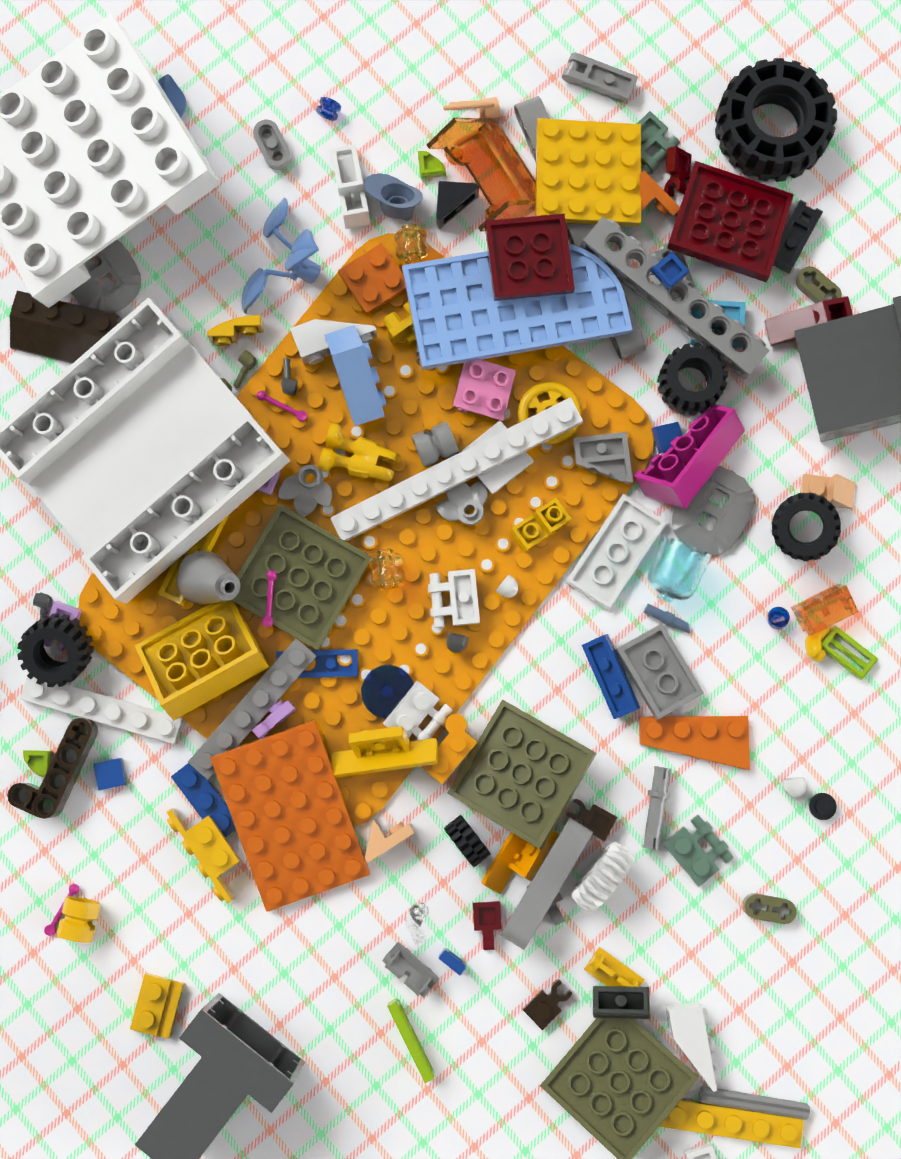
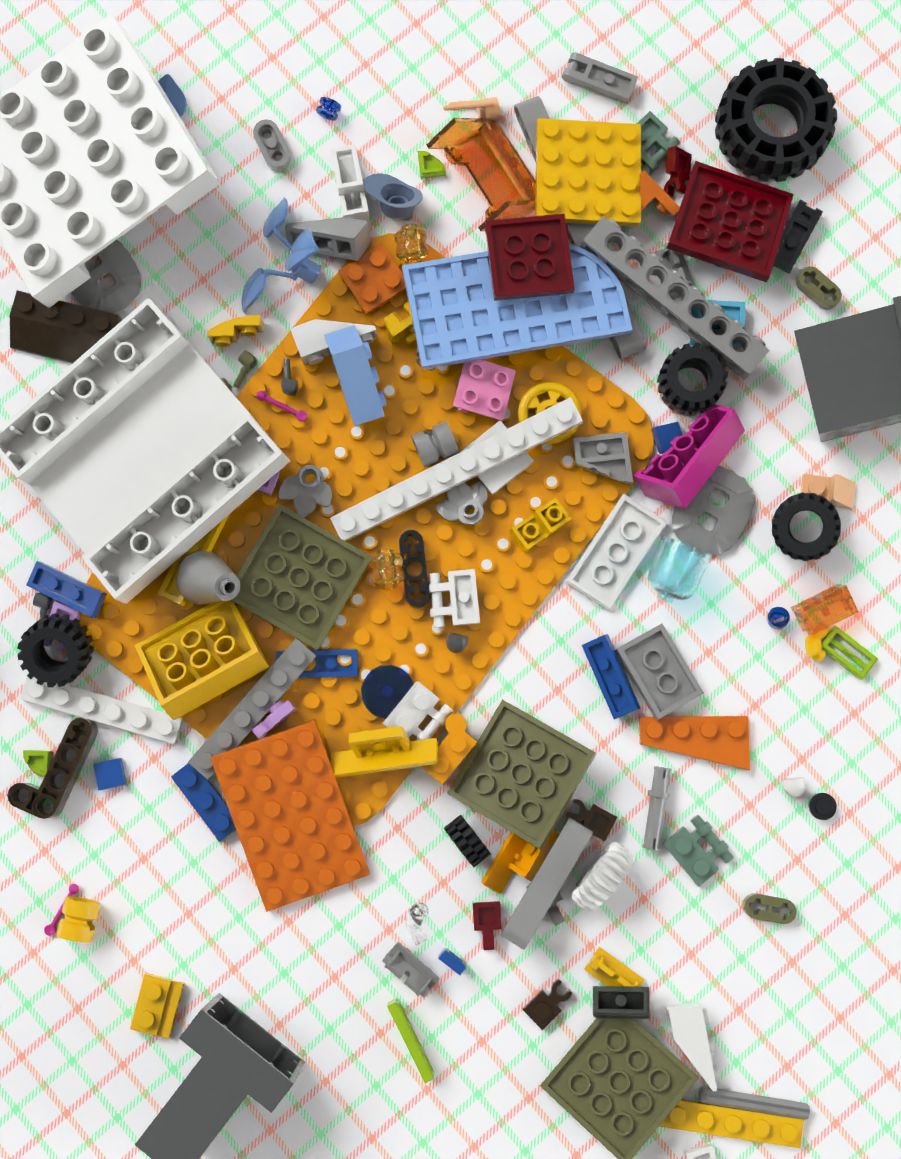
yellow bracket [166,808,241,904] -> none
dark pink hinge [262,570,277,627] -> none
yellow piece [318,422,399,481] -> none
light nougat slope [365,819,415,863] -> none
black slope [436,181,479,229] -> none
white hinge [496,574,518,598] -> none
sand blue piece [643,603,690,633] -> none
blue tile [651,252,690,291] -> none
slope [764,296,853,346] -> none
none -> blue plate [26,561,107,618]
none -> light grey slope [285,217,372,261]
none -> black beam [399,530,430,608]

